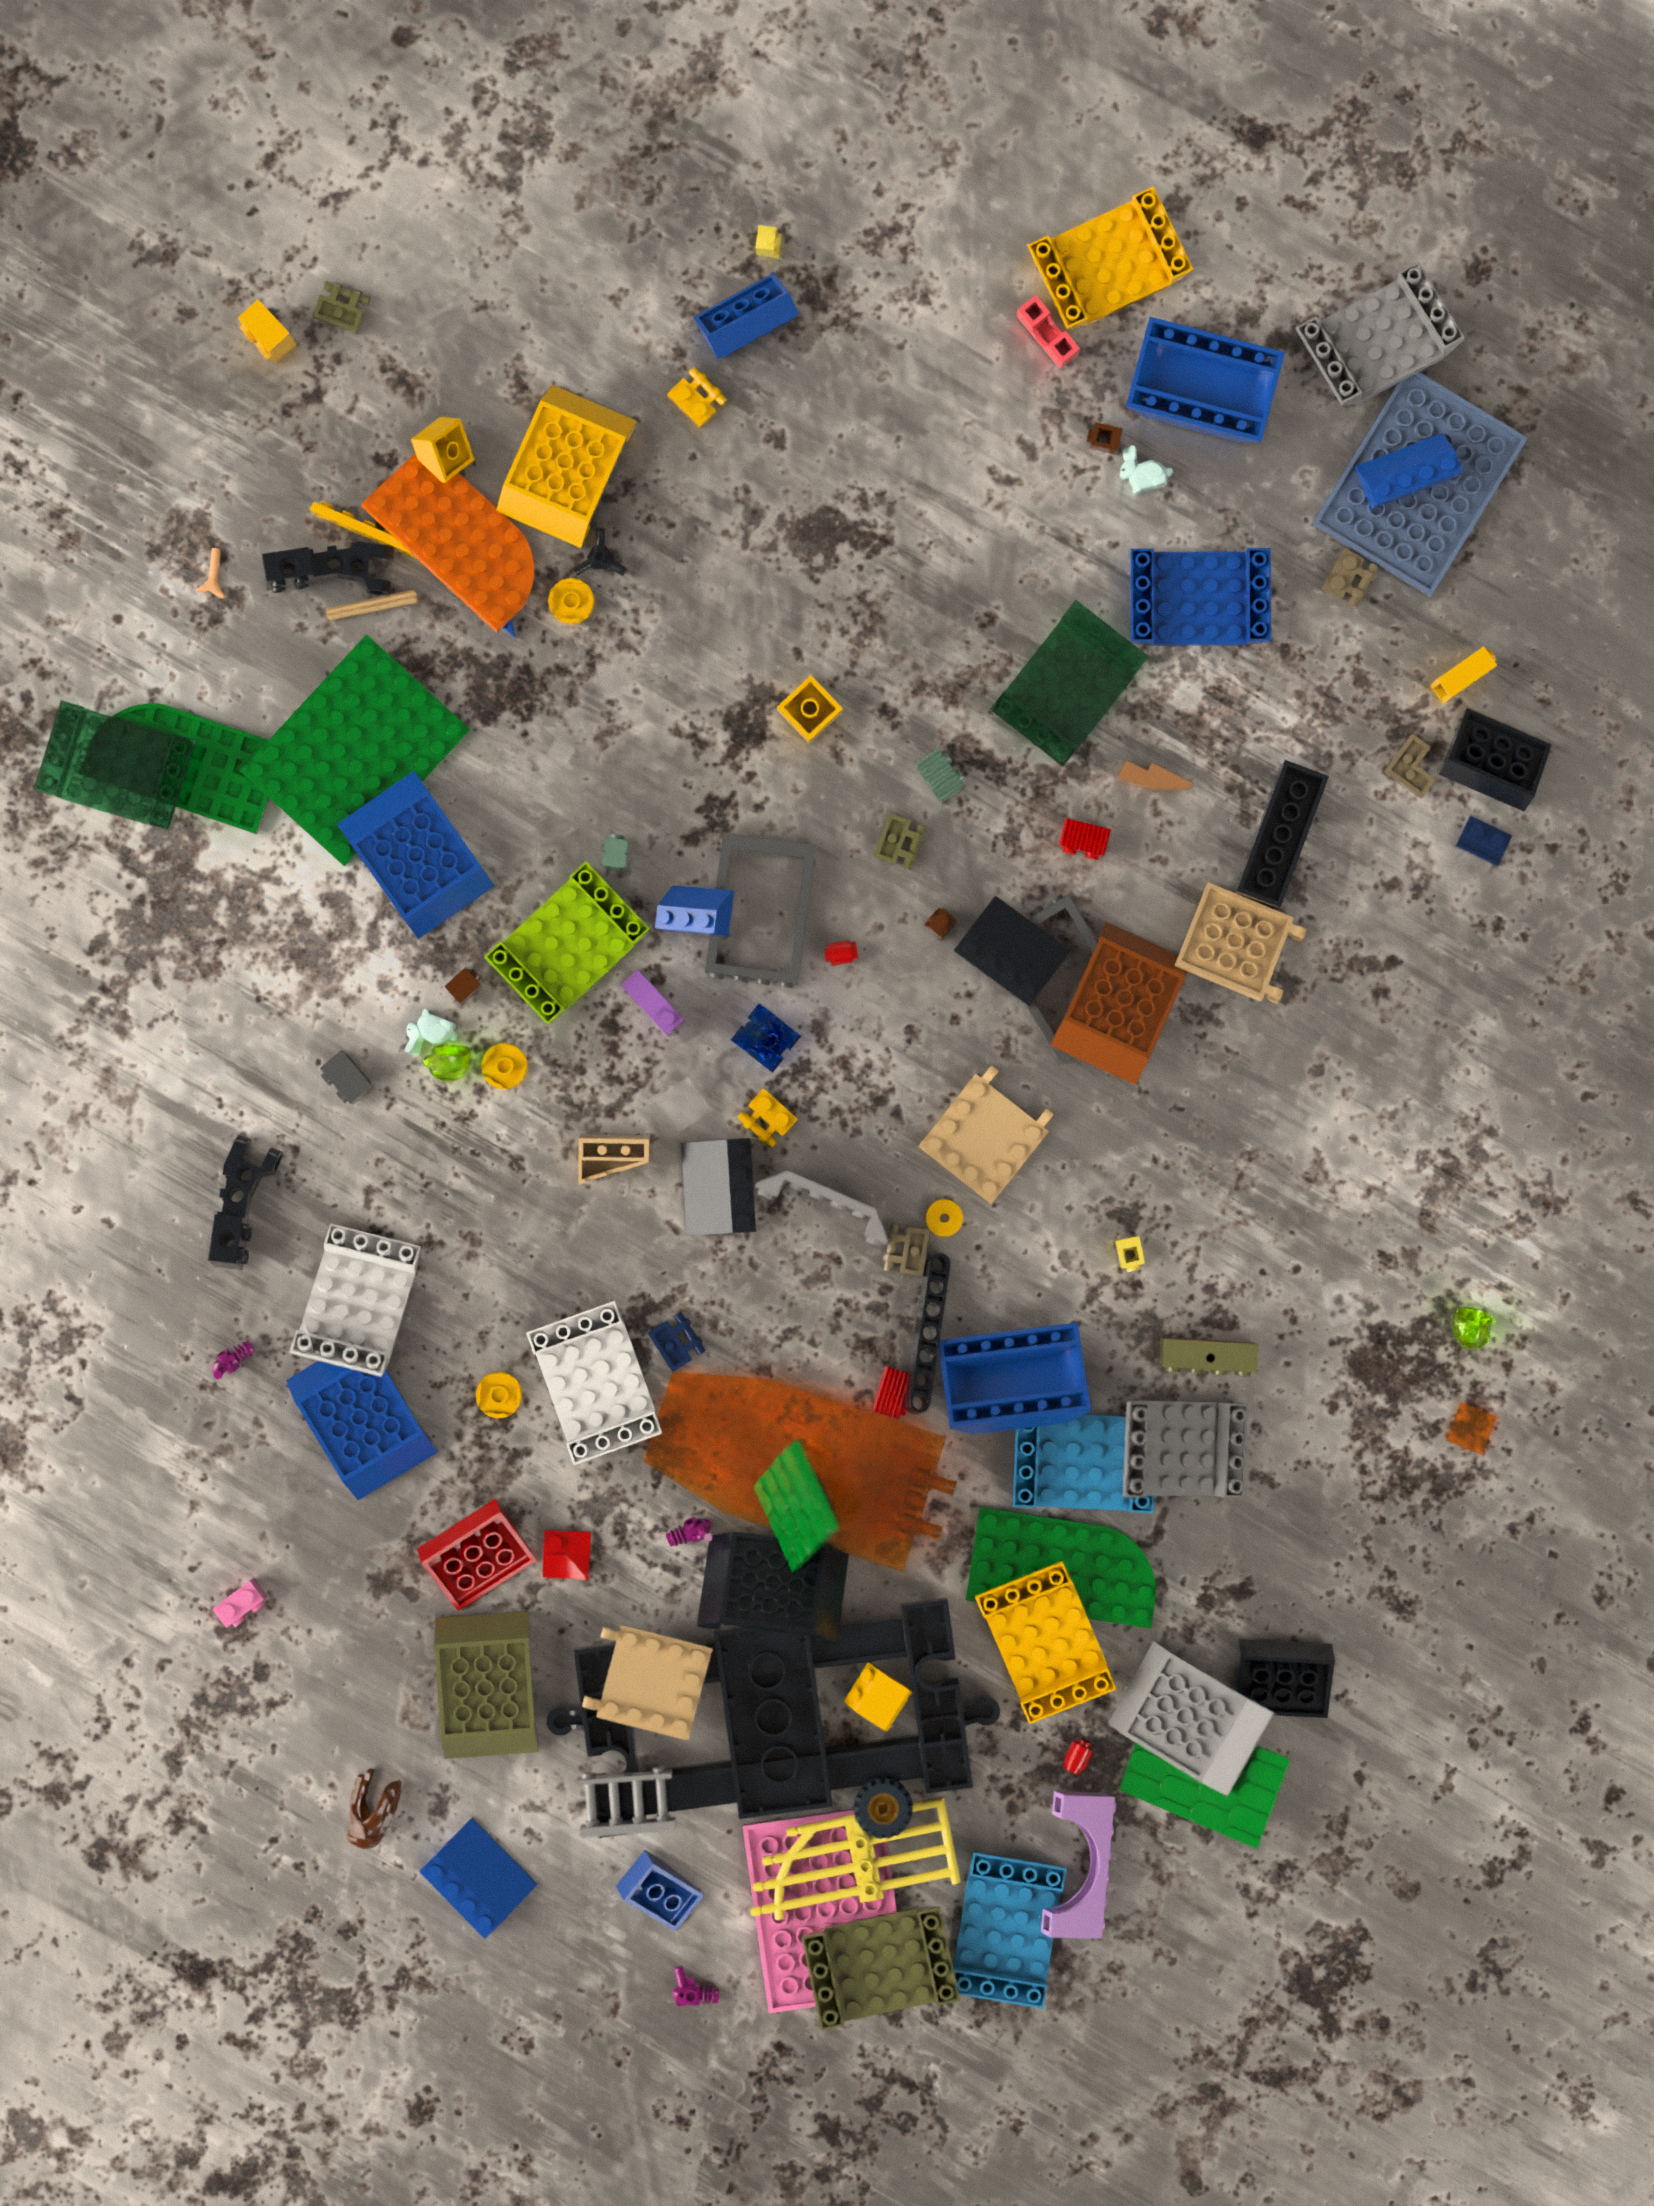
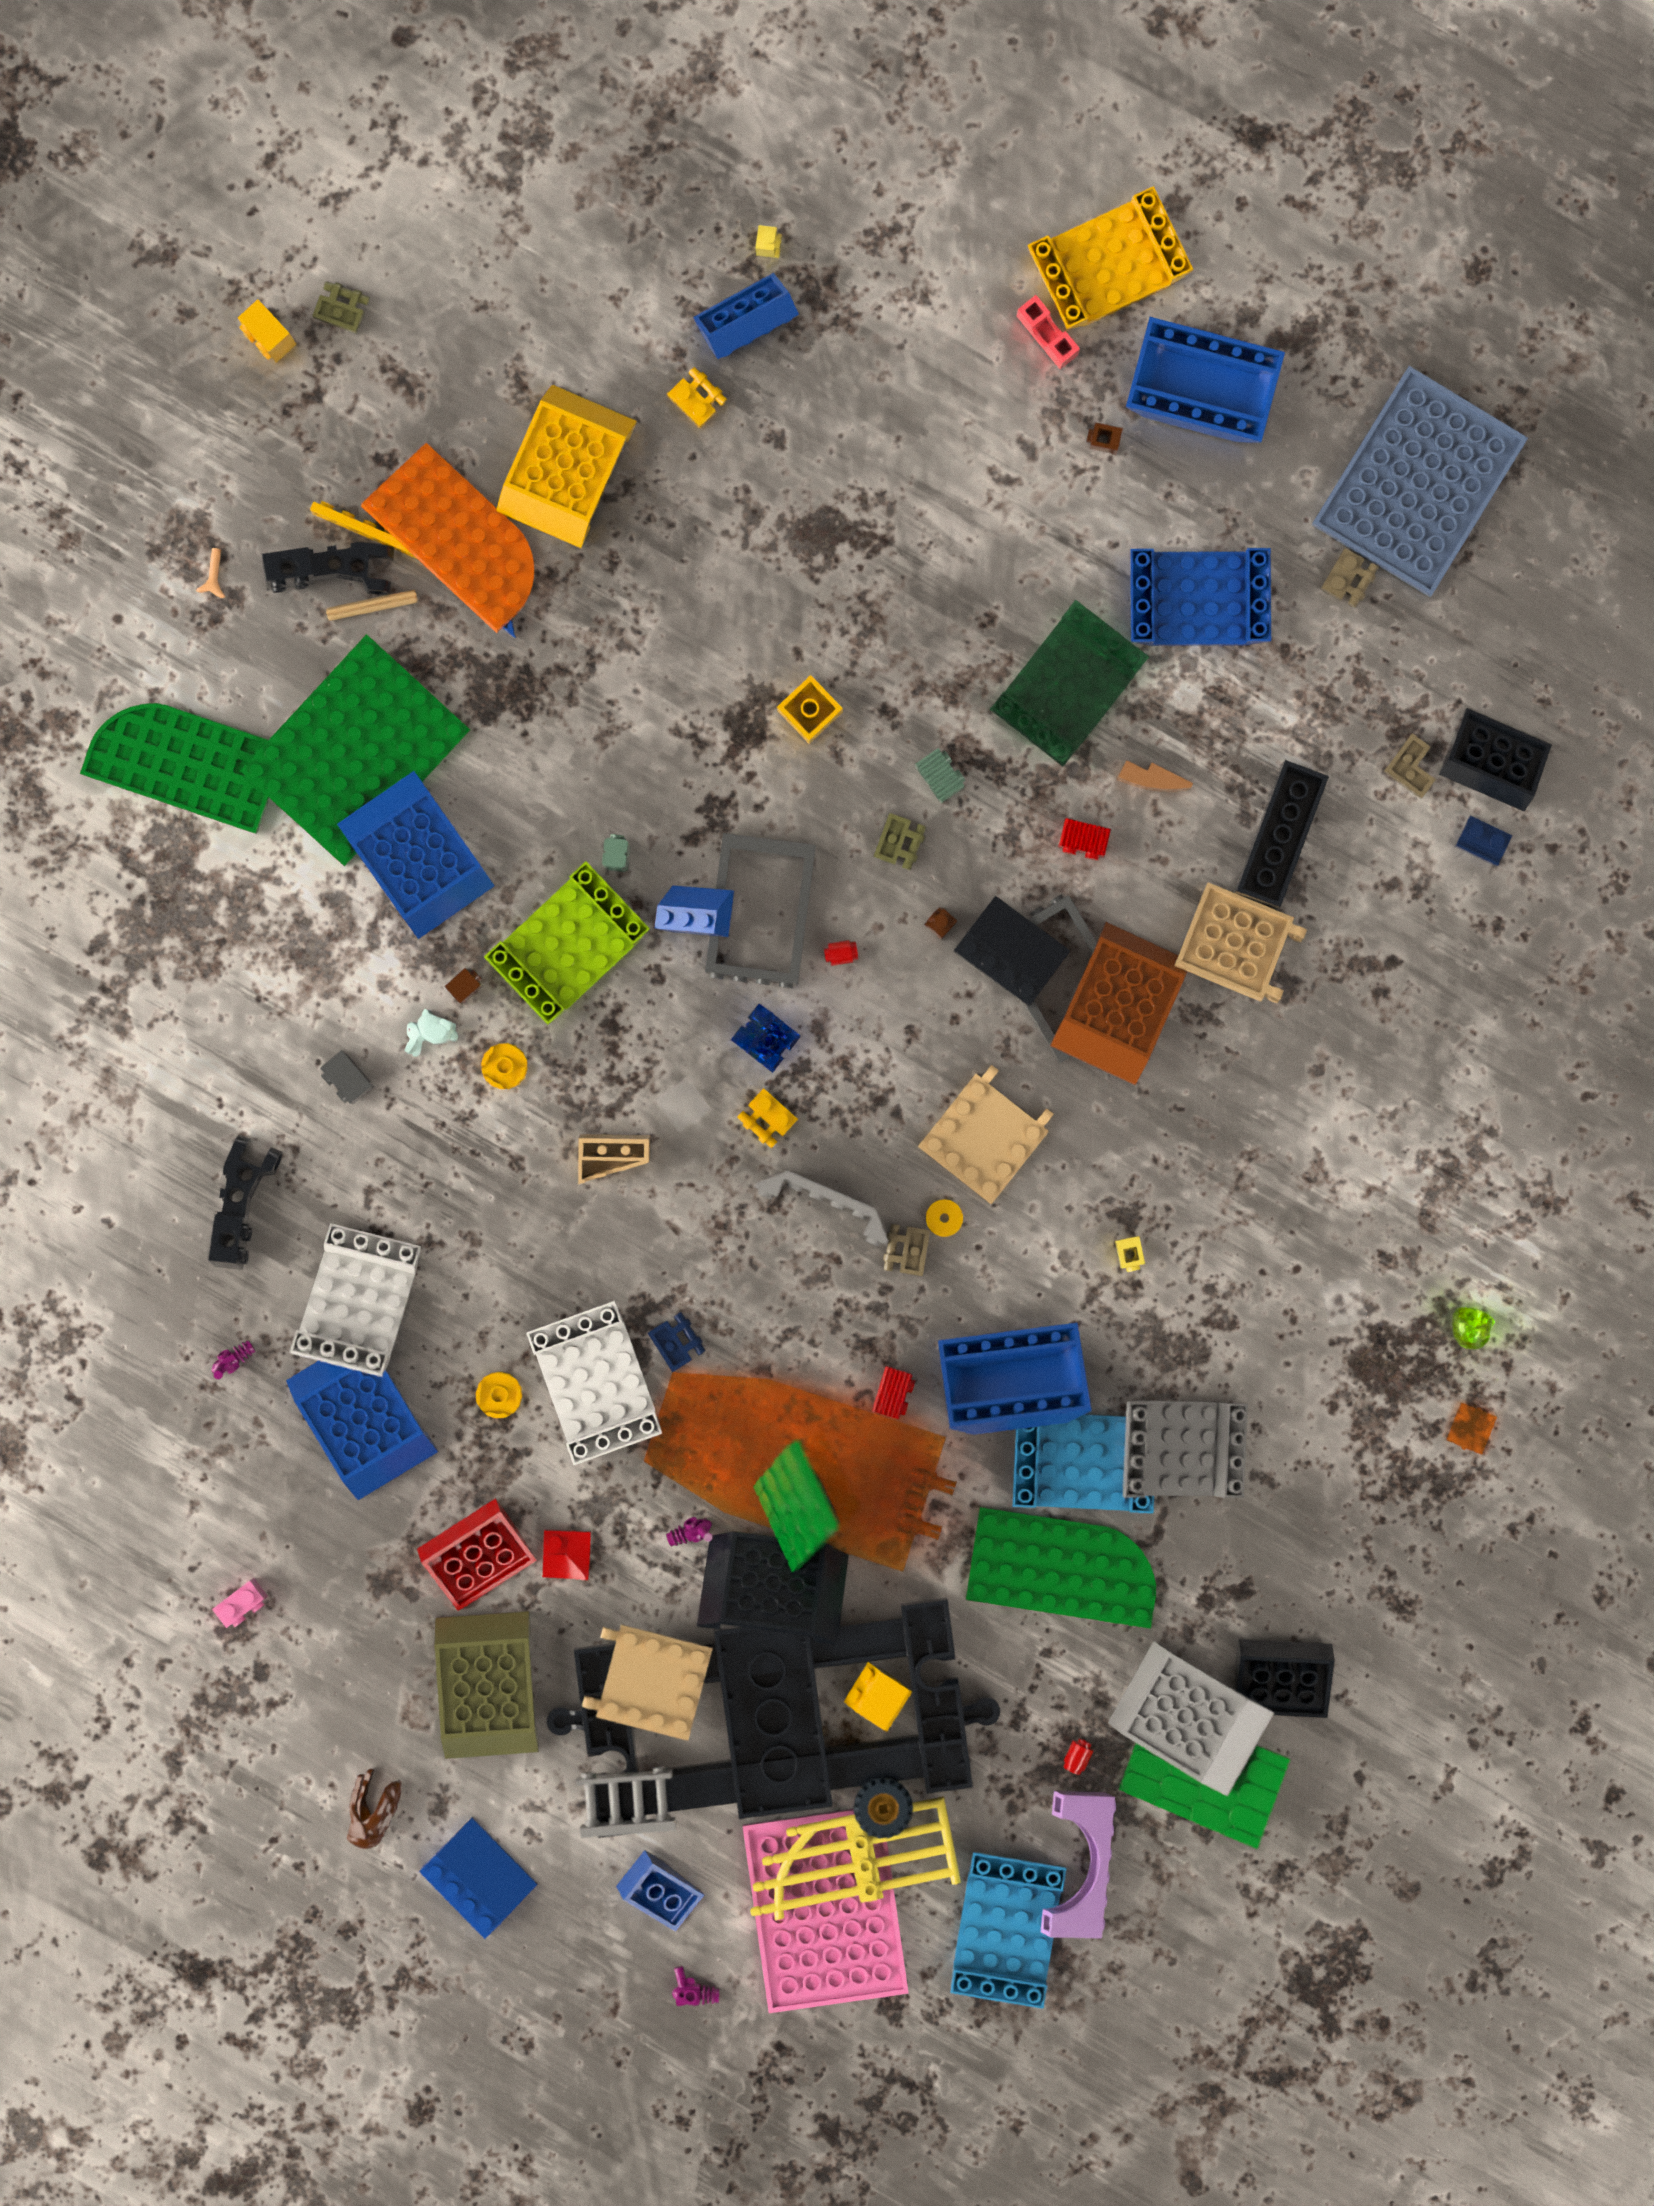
clear green slope [34,700,196,830] -> none
yellow slope [411,417,475,483] -> none
clear neon green piece [423,1044,471,1082] -> none
yellow tile [548,578,595,625] -> none
black piece [573,528,627,576] -> none
medium lavender slope [621,969,685,1036] -> none
slope [681,1138,756,1236] -> none
olive slope [801,1907,960,2031] -> none
black beam [904,1253,951,1414] -> none
yellow slope [975,1561,1116,1724] -> none
light aqua animal [1120,445,1173,495] -> none
olive brick [1159,1337,1259,1377] -> none
light grey slope [1296,261,1465,406] -> none
blue slope [1355,433,1463,510] -> none
yellow brick [1430,646,1497,704] -> none

